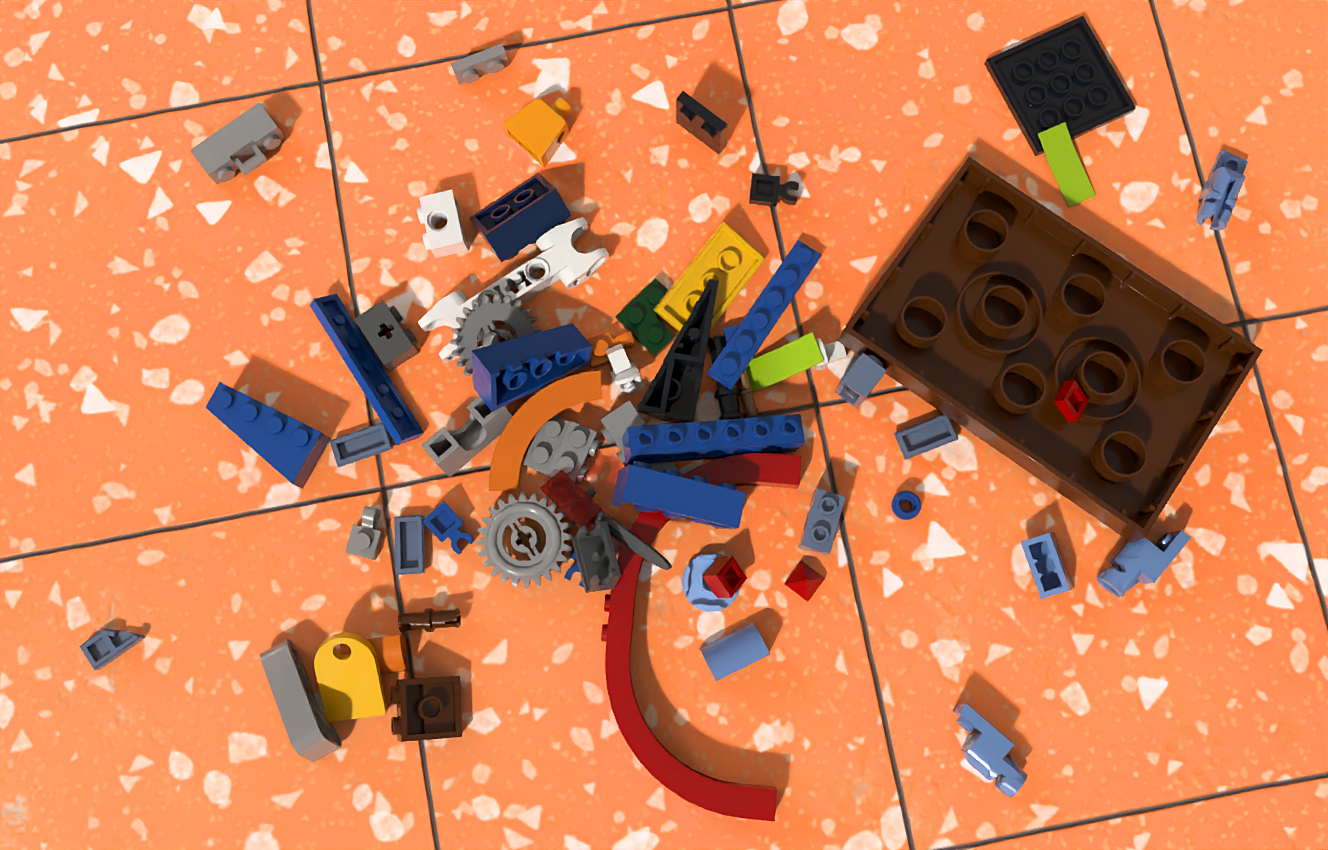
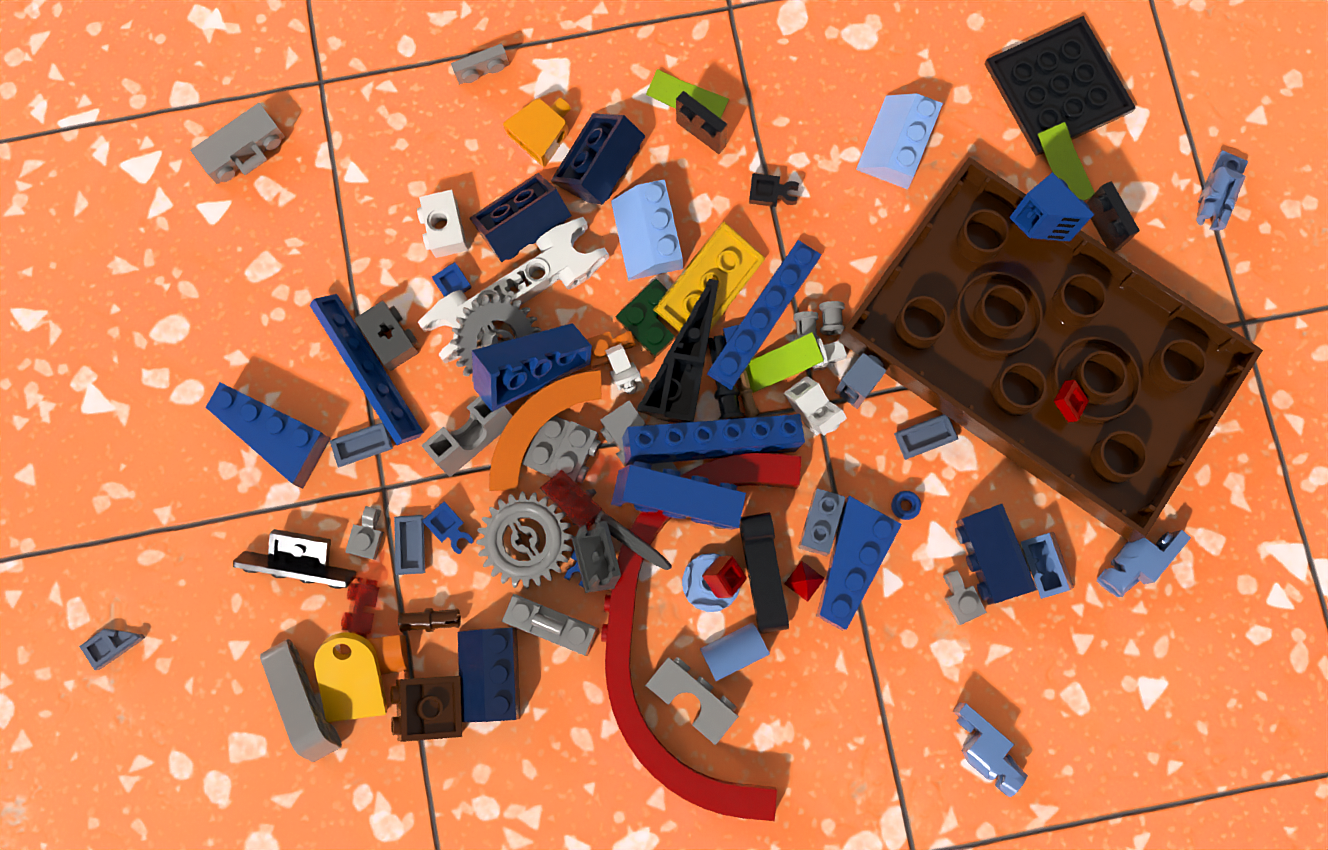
none -> bracket [233,529,356,589]
none -> clear red hinge [341,577,380,639]
none -> blue plate [432,262,472,297]
none -> dark blue slope [457,627,521,722]
none -> light grey piece [502,594,599,656]
none -> dark blue slope [551,113,645,205]
none -> light blue slope [611,179,683,281]
none -> light grey arch [645,657,739,745]
none -> lime sticker [646,69,729,119]
none -> black beam [739,512,789,634]
none -> white brick [784,376,847,436]
none -> light grey bush [793,311,820,340]
none -> blue wedge [816,496,902,631]
none -> light grey bush [819,301,845,335]
none -> light blue slope [856,93,943,189]
none -> light grey plate [943,570,987,625]
none -> dark blue slope [955,503,1037,605]
none -> blue slope [1009,172,1095,242]
none -> black plate [1086,181,1140,252]

